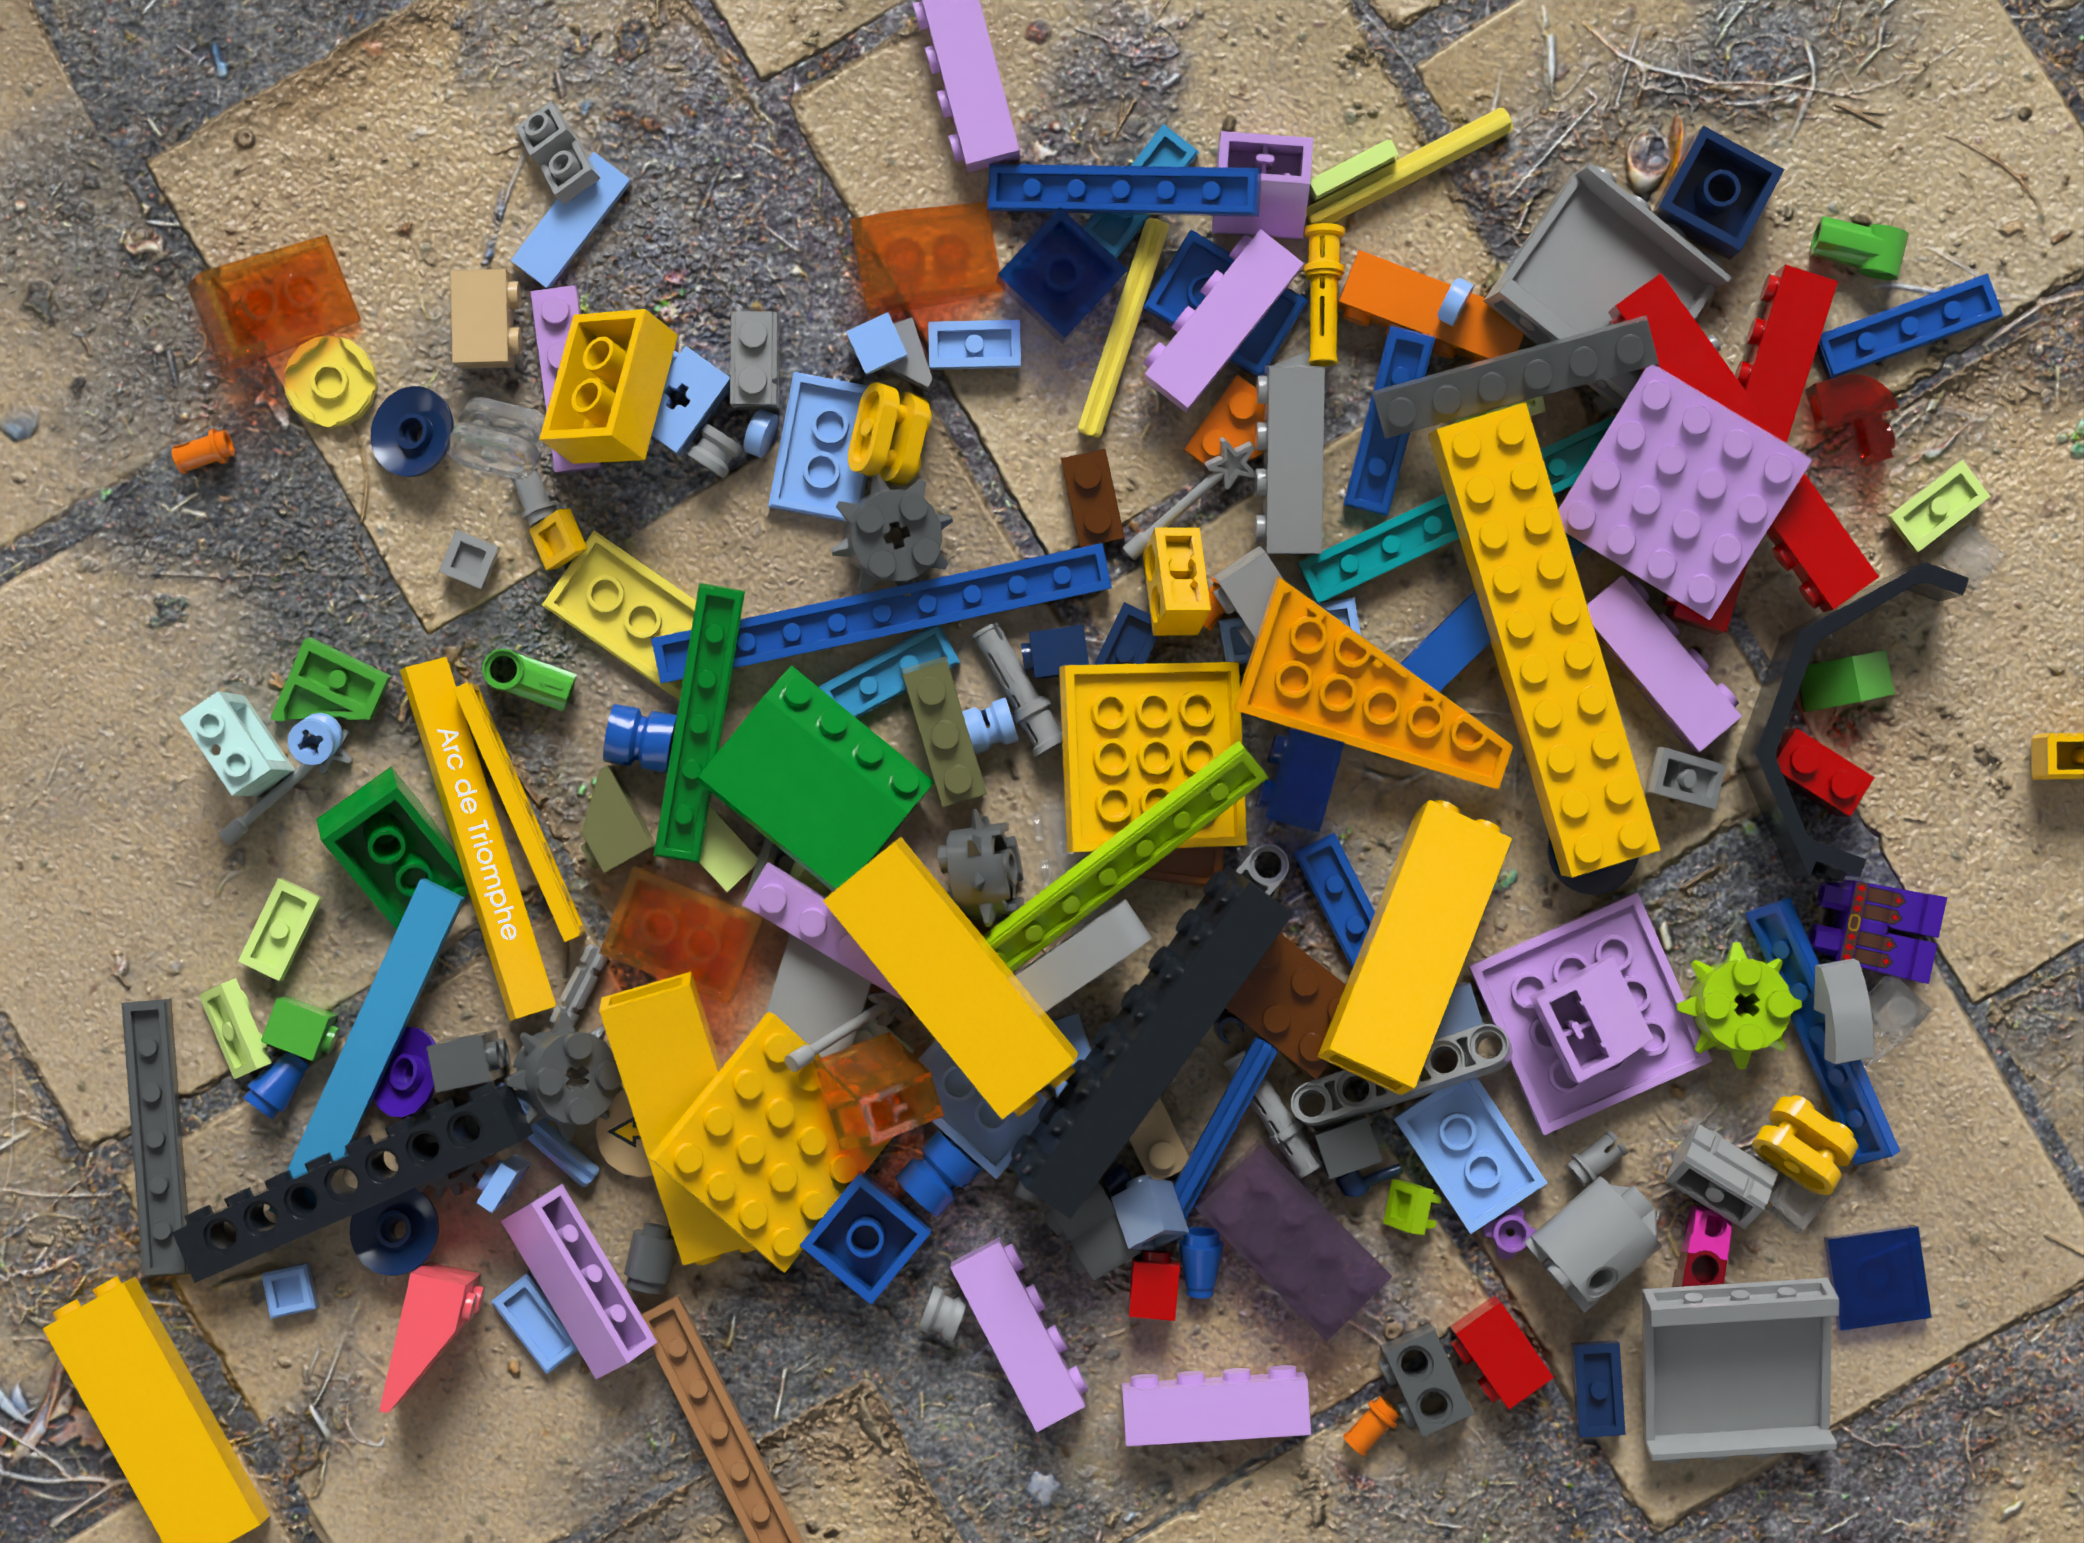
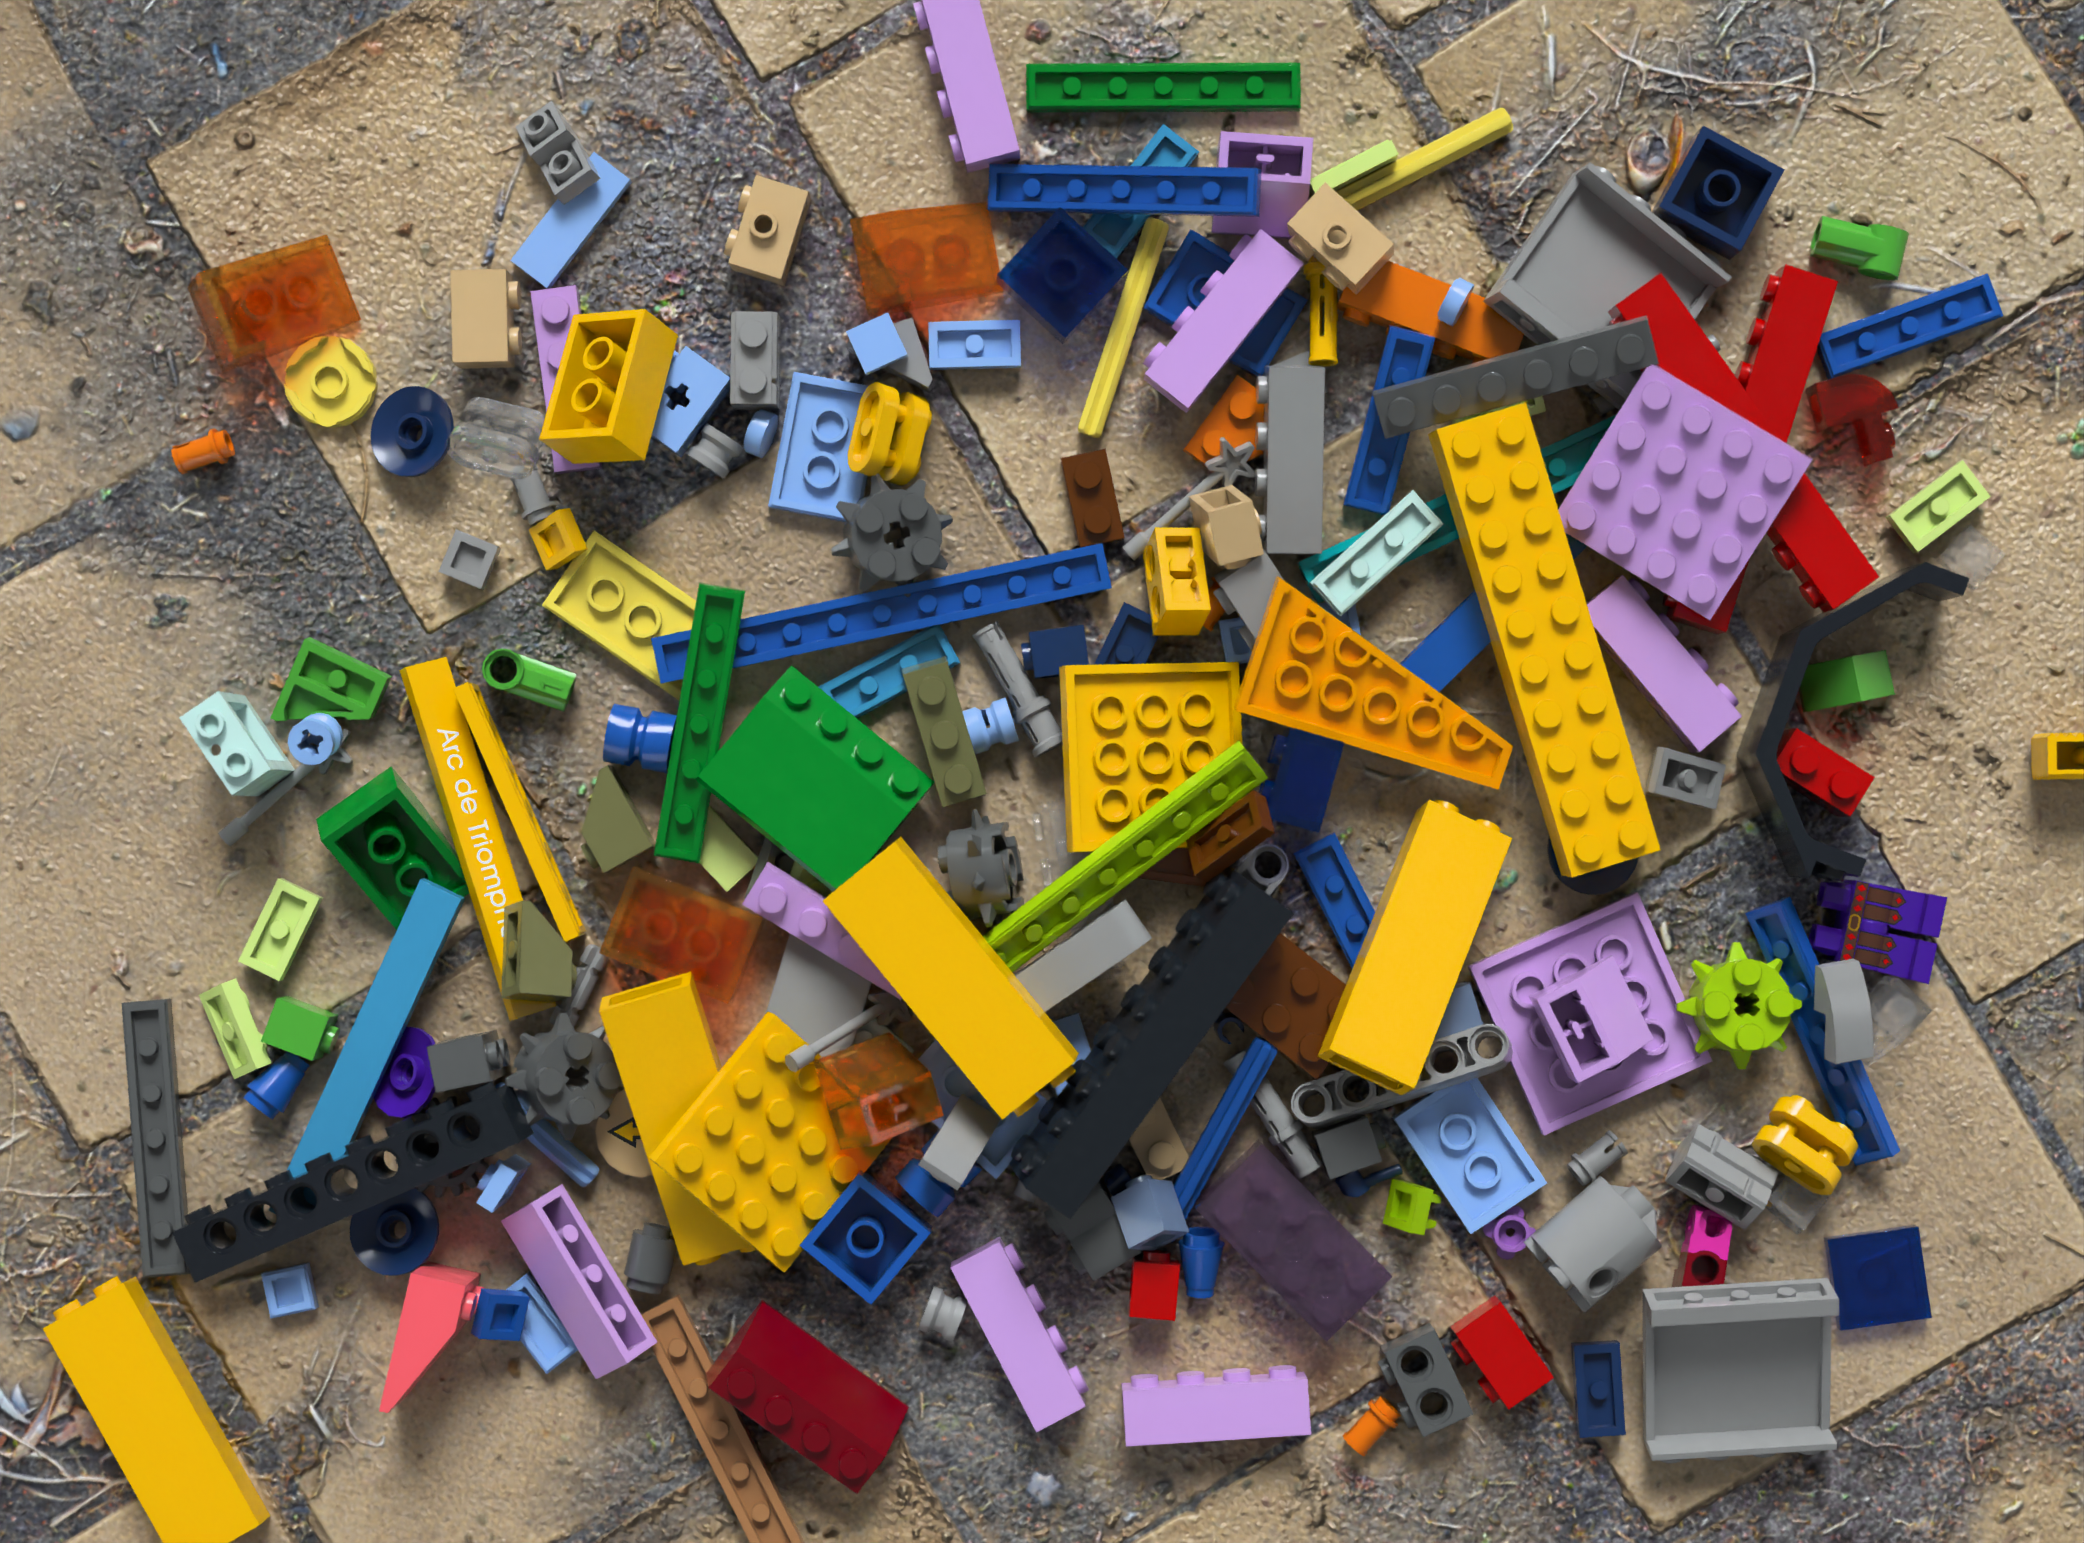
none -> blue plate [471,1288,530,1341]
none -> olive slope [501,900,577,1002]
none -> dark red slope [706,1300,909,1494]
none -> tan brick [724,175,812,286]
none -> light grey slope [918,1094,1001,1190]
none -> green tile [1026,63,1301,113]
none -> reddish brown plate [1186,790,1275,882]
none -> tan brick [1188,485,1264,569]
none -> tan brick [1287,182,1394,295]
none -> light aqua tile [1309,490,1443,618]

